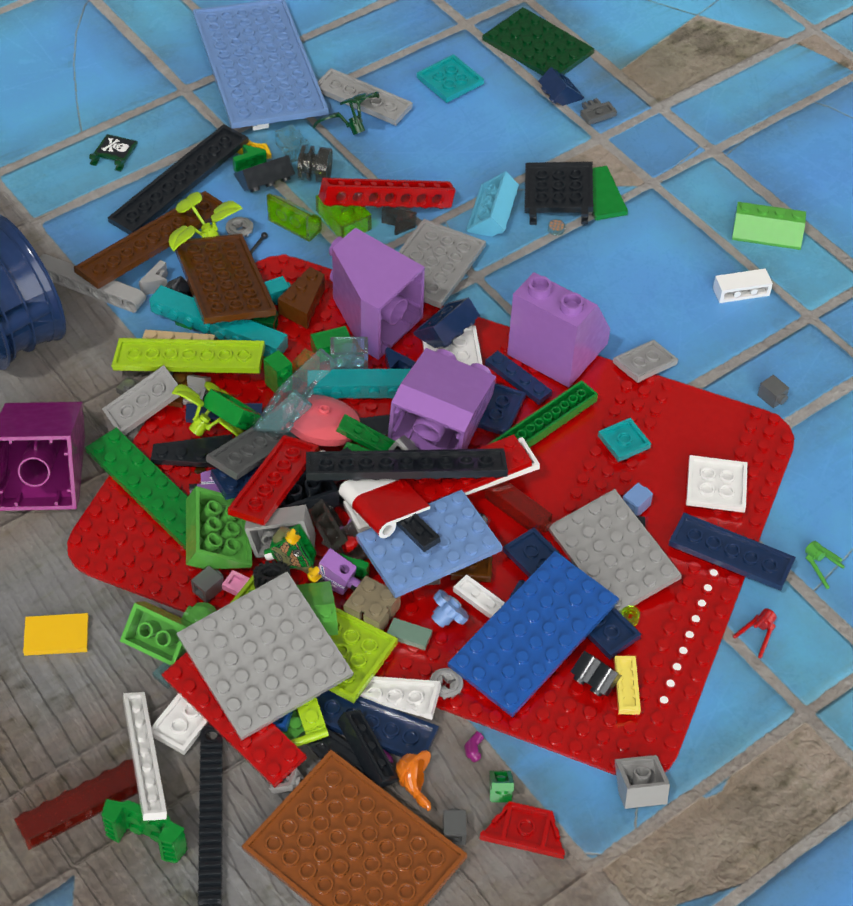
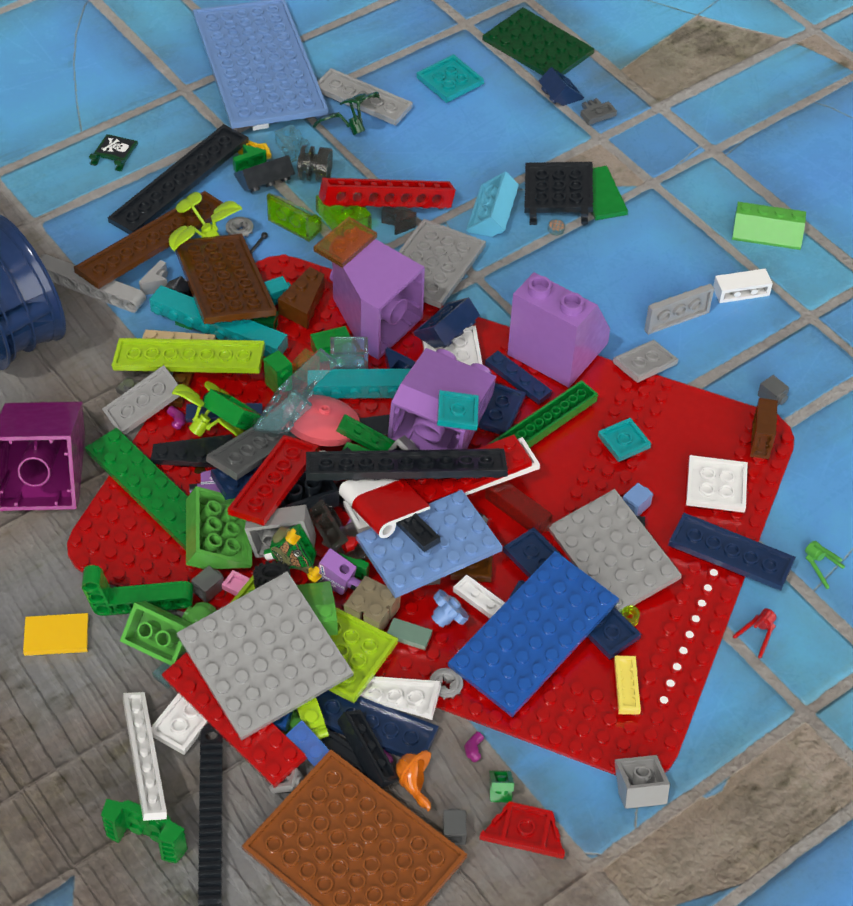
clear red brick [14,758,138,850] -> none
light grey slope [183,374,211,405] -> none
black brick [570,651,622,697] -> none
none -> green beam [82,565,194,616]
none -> magenta arm [167,406,185,430]
none -> blue plate [286,720,330,767]
none -> clear orange tile [314,217,377,268]
none -> teal plate [437,390,479,431]
none -> light grey plate [644,283,714,335]
none -> reddish brown window [750,398,778,459]

